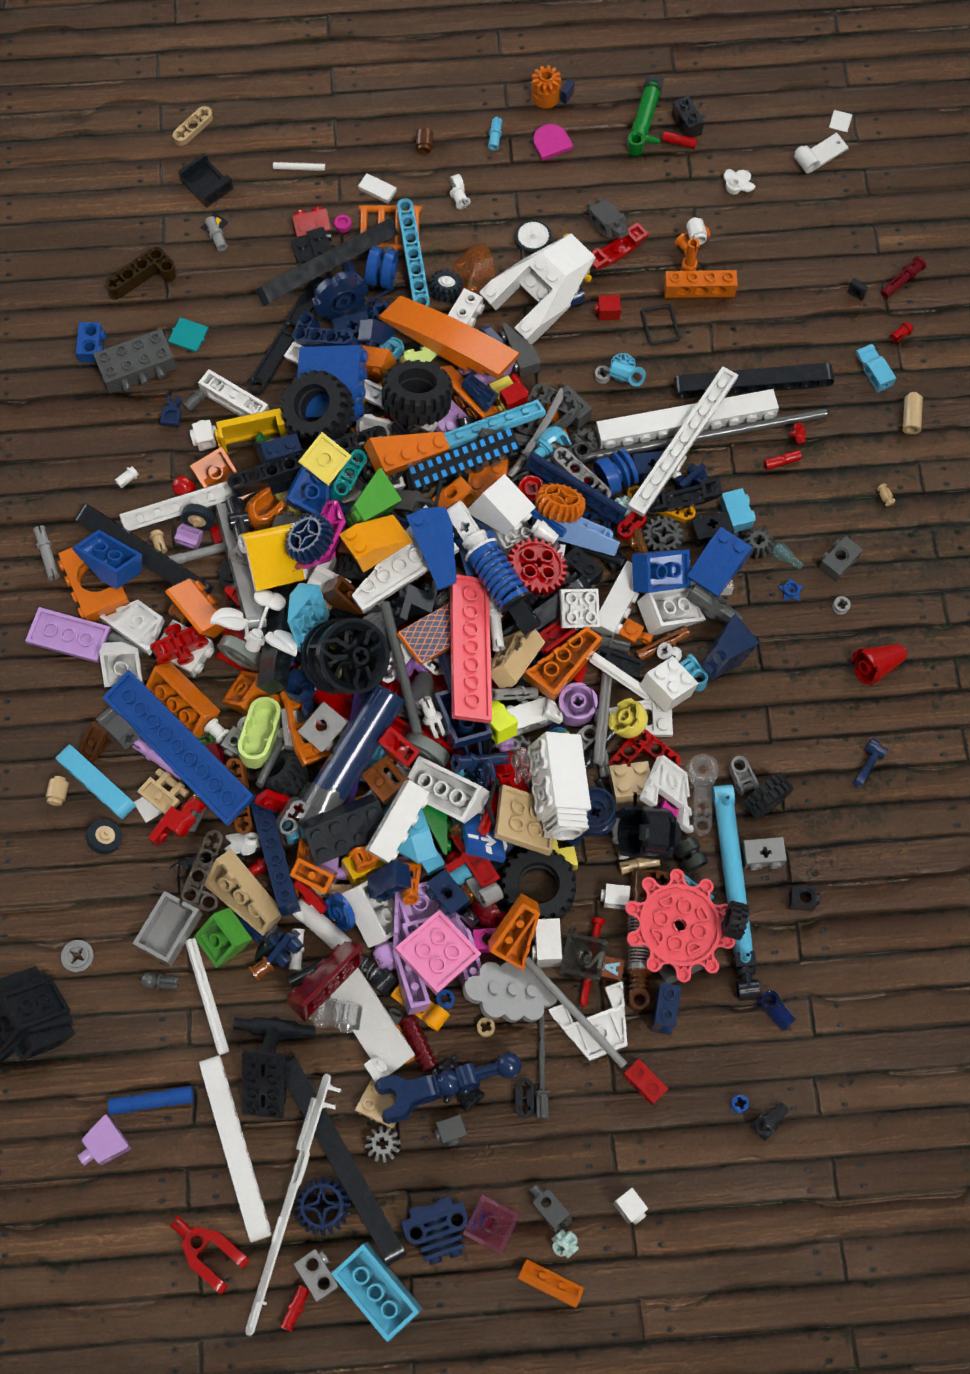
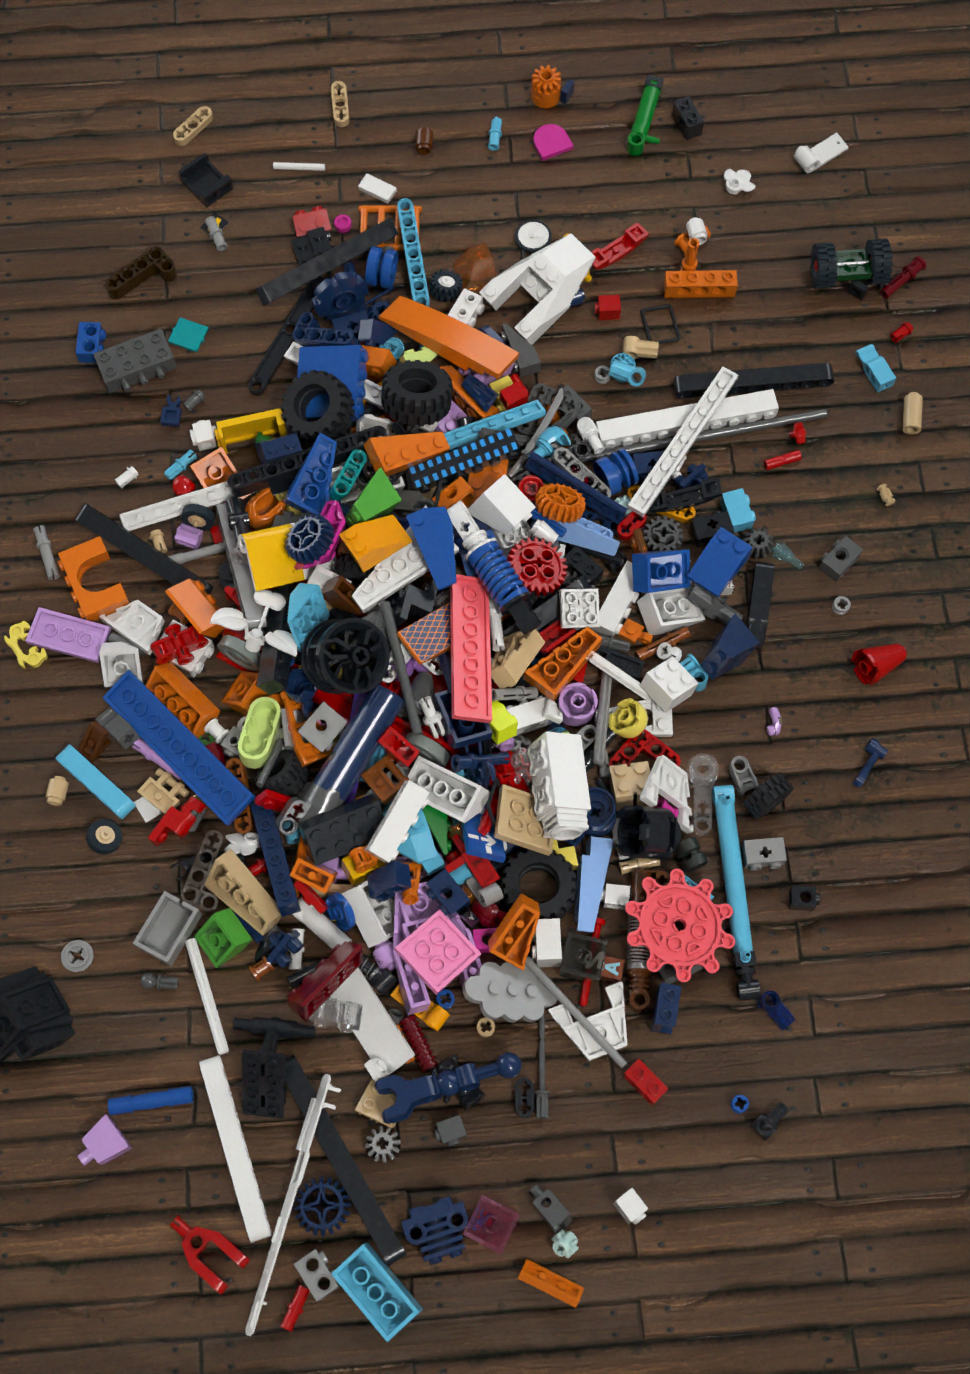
blue slope [73,530,142,590] -> none
white brick [198,370,269,417] -> none
light yellow plate [298,432,352,486] -> none
white connector [450,174,471,210] -> none
dark grey hinge [587,198,629,239] -> none
red piece [662,131,698,149] -> none
black tyre [722,901,750,940] -> none
blue plate [779,578,803,601] -> none
white sticker [829,110,852,132] -> none
none -> light yellow helmet [4,621,48,669]
none -> medium azure axle [164,449,197,480]
none -> tan beam [331,81,349,127]
none -> light blue wedge [574,836,613,932]
none -> white arm [577,417,605,454]
none -> tan piece [622,336,659,359]
none -> black piece [747,561,775,650]
none -> lavender arm [767,707,782,736]
none -> black plate [810,238,893,289]

